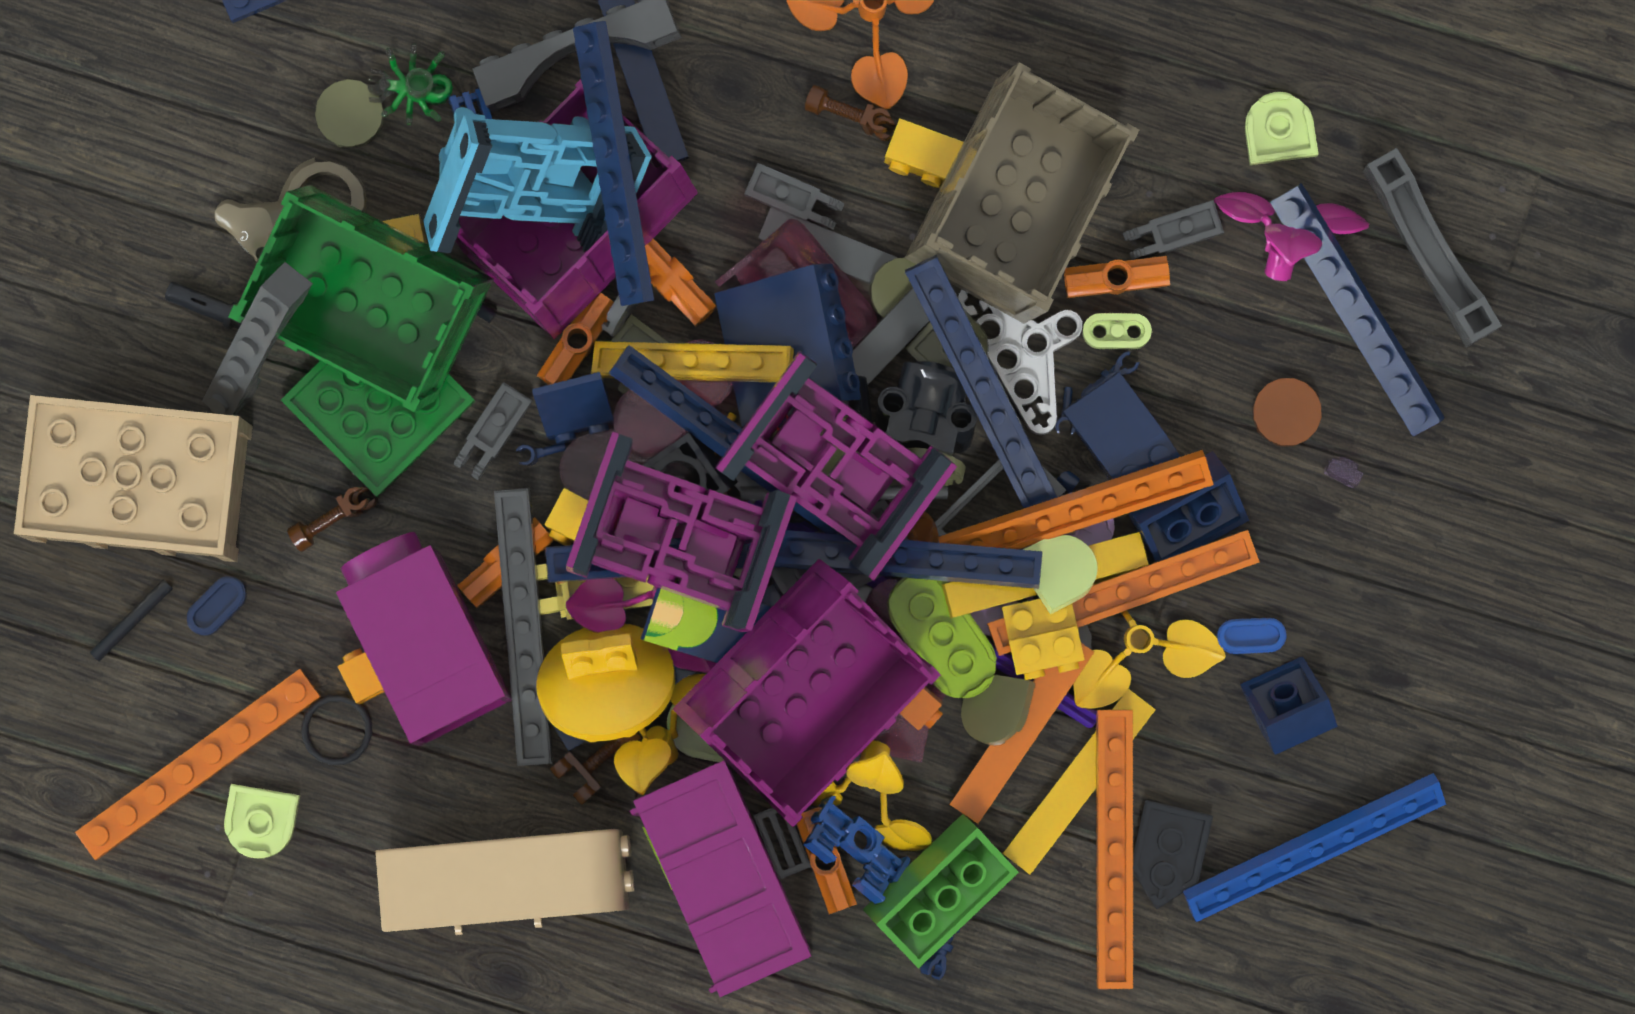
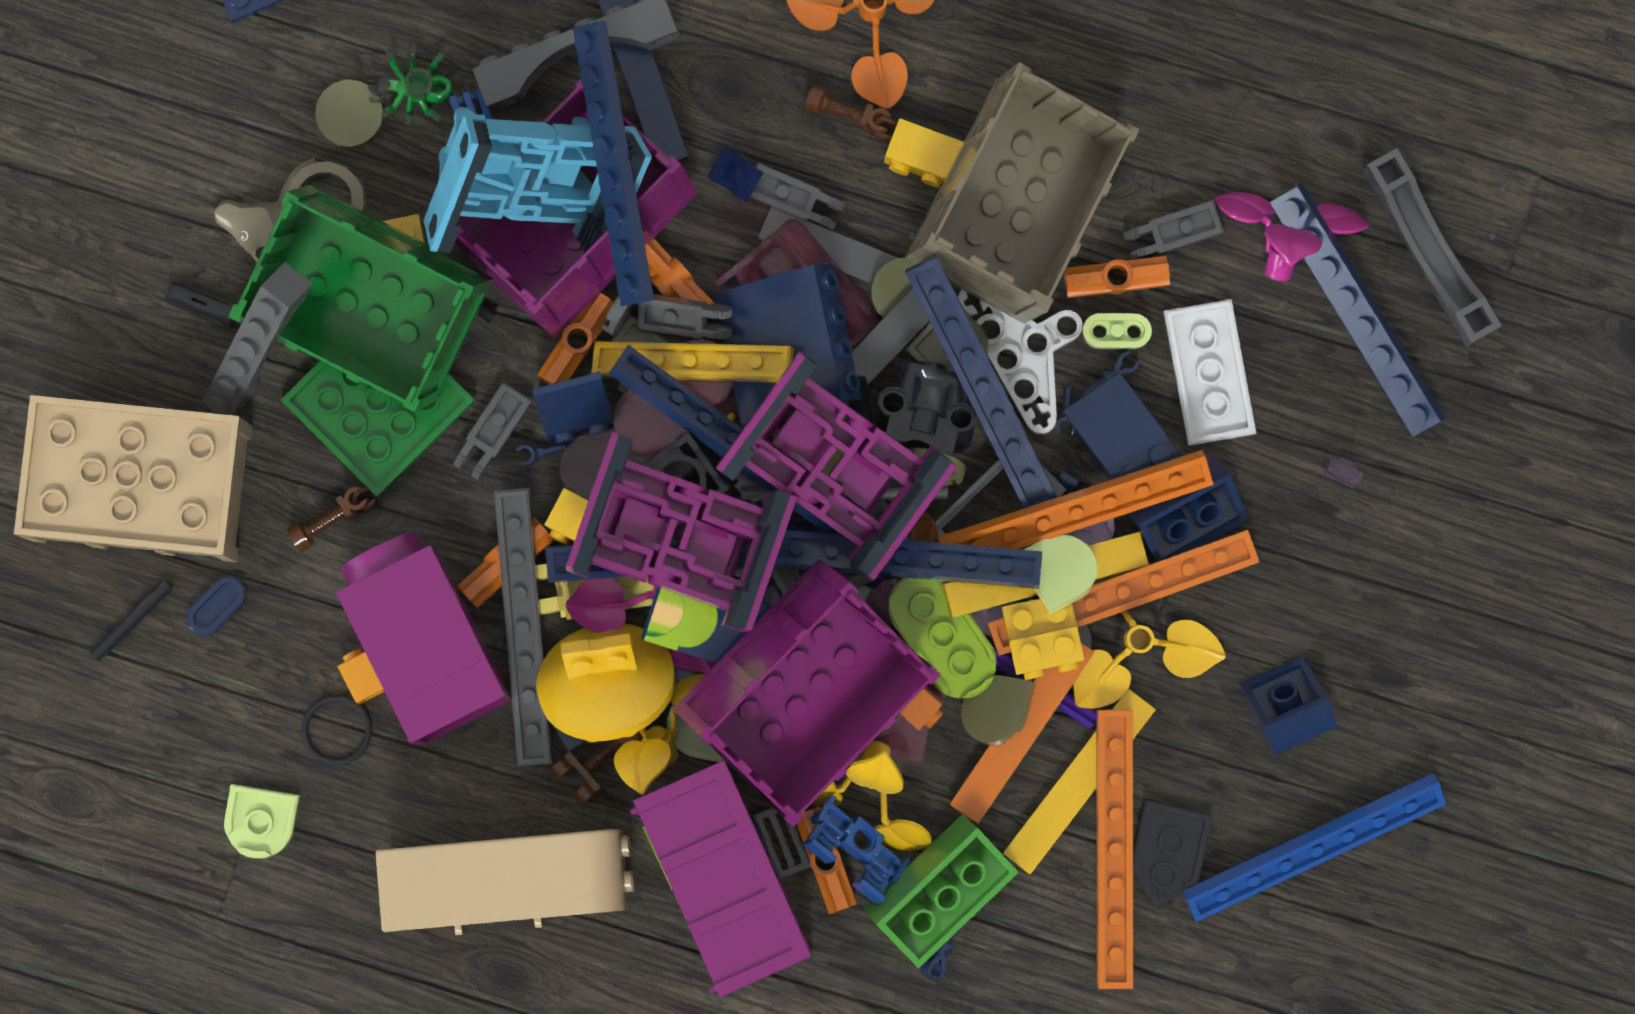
orange plate [75,669,321,860] -> none
blue tile [1216,618,1286,654] -> none
yellowish green tile [1244,92,1318,166] -> none
dark orange tile [1253,378,1322,447] -> none
none -> dark grey hinge [638,294,732,339]
none -> clear blue bracket [708,149,764,202]
none -> white tile [1163,299,1256,446]

